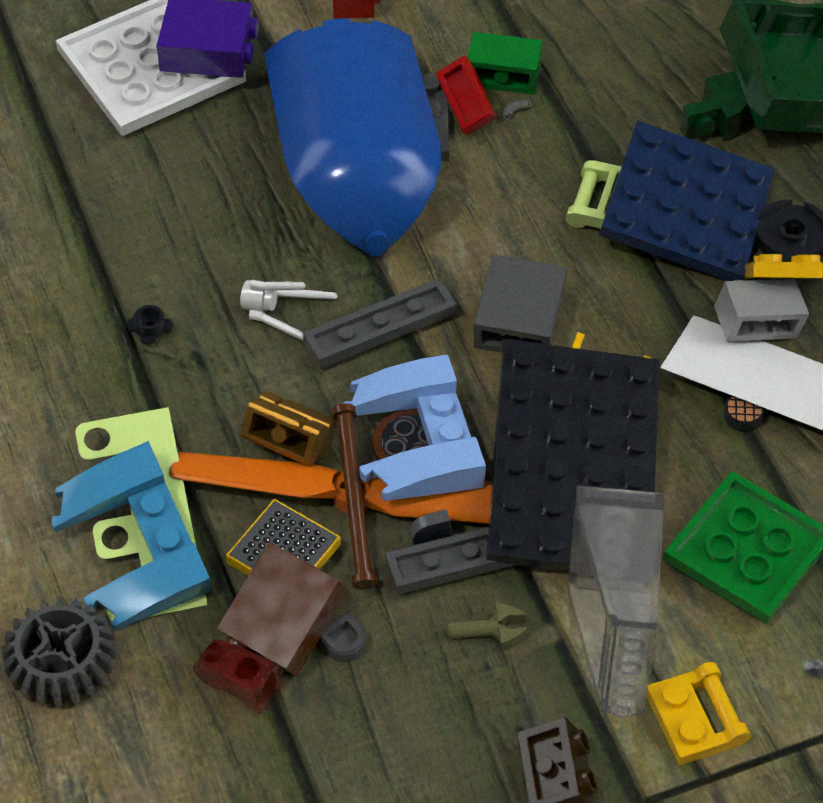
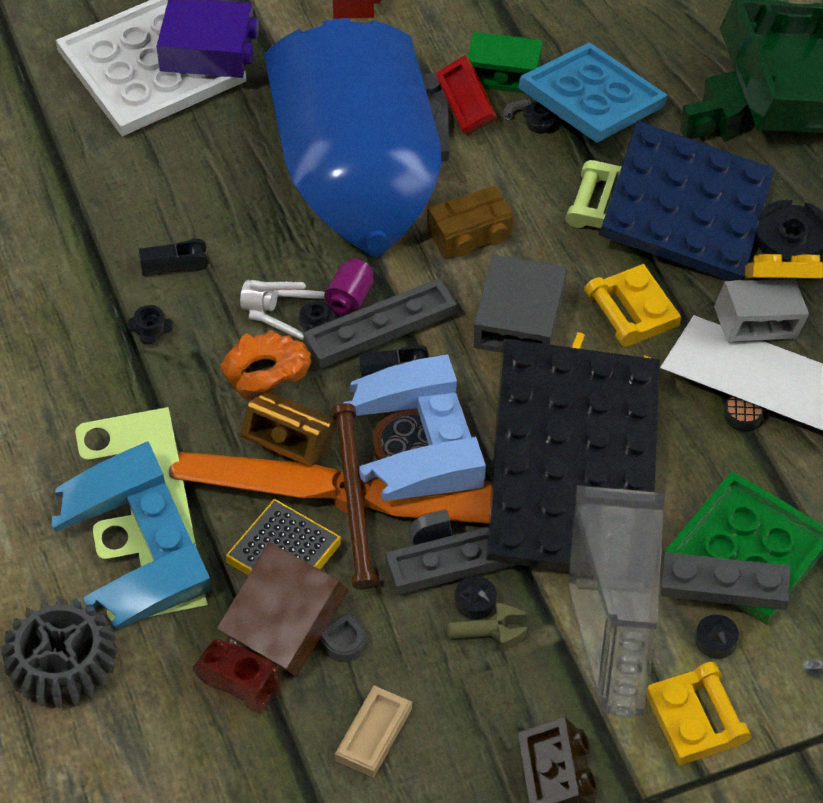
none -> black bar [139,239,209,276]
none -> orange piece [220,330,311,400]
none -> black plate [298,301,336,331]
none -> magenta brick [324,258,374,315]
none -> tan tile [335,686,412,778]
none -> black bar [359,345,429,378]
none -> pearl gold brick [427,185,513,259]
none -> black tile [455,576,497,619]
none -> dark azure plate [518,42,668,143]
none -> black plate [523,102,558,134]
none -> yellow plate [584,264,681,347]
none -> dark grey plate [660,552,790,610]
none -> black tile [695,615,739,658]

